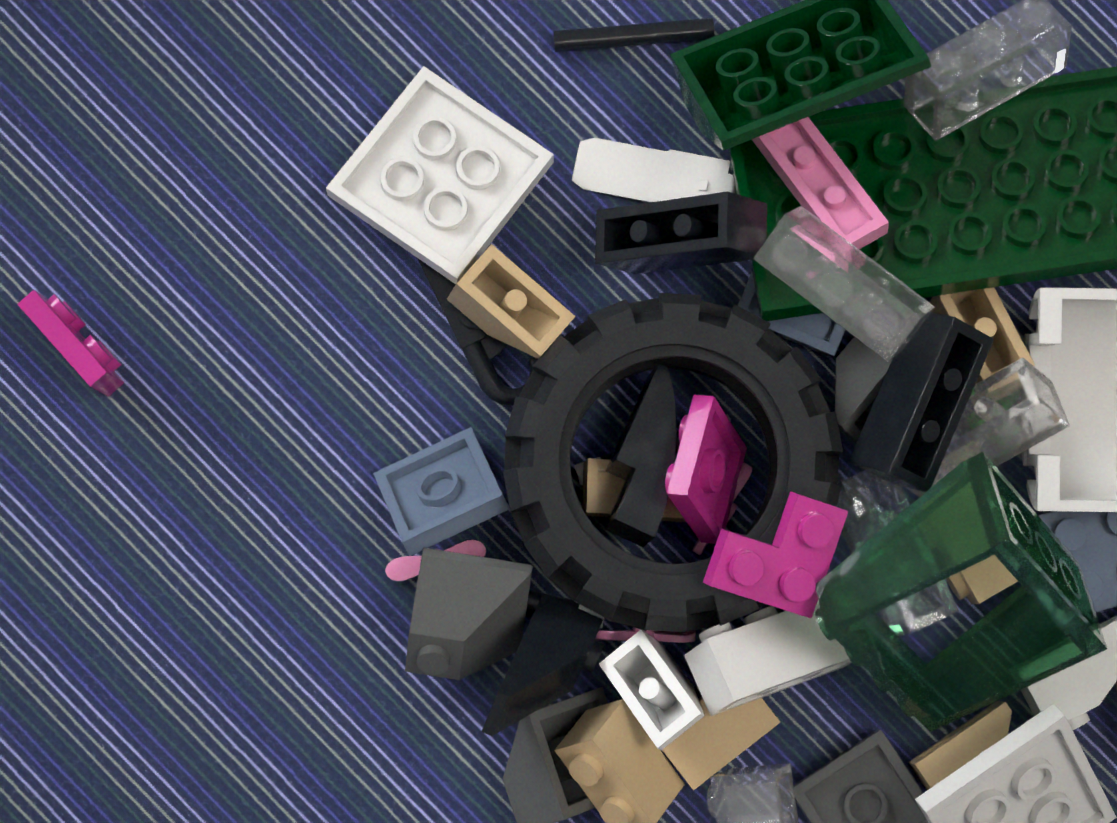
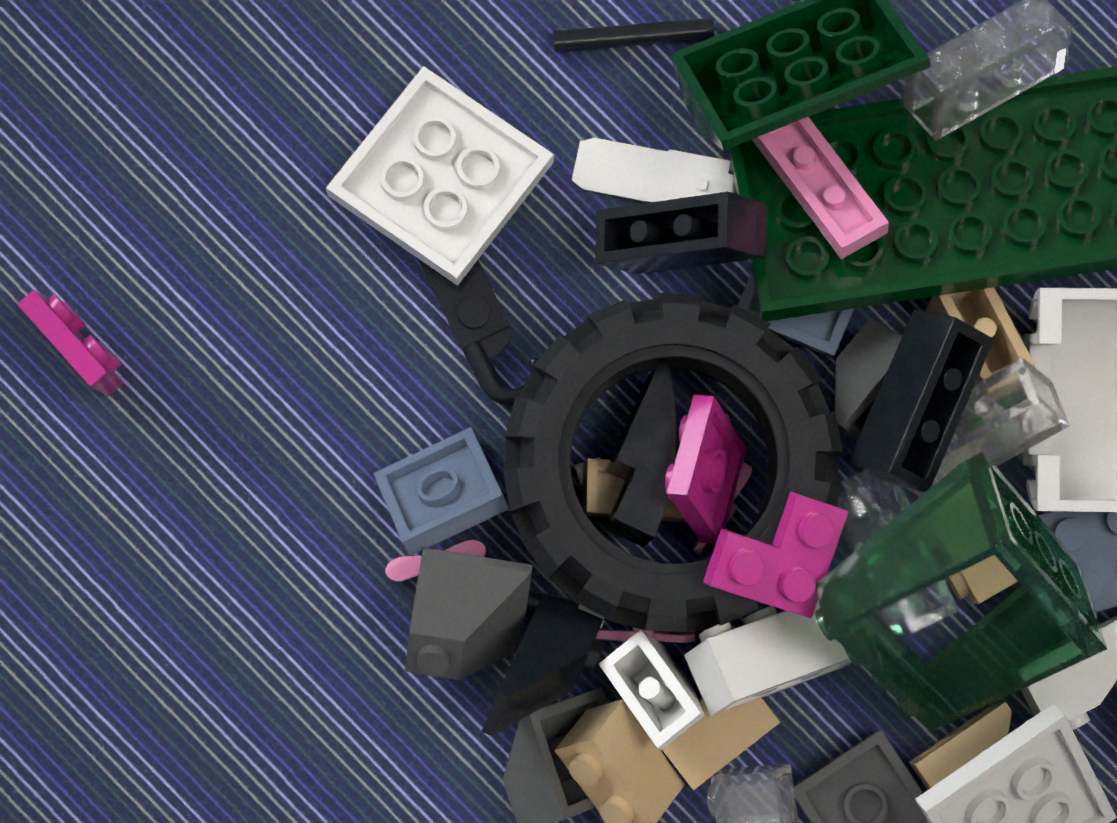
tan slope [447,244,576,359] -> none
clear brick [753,206,935,362] -> none

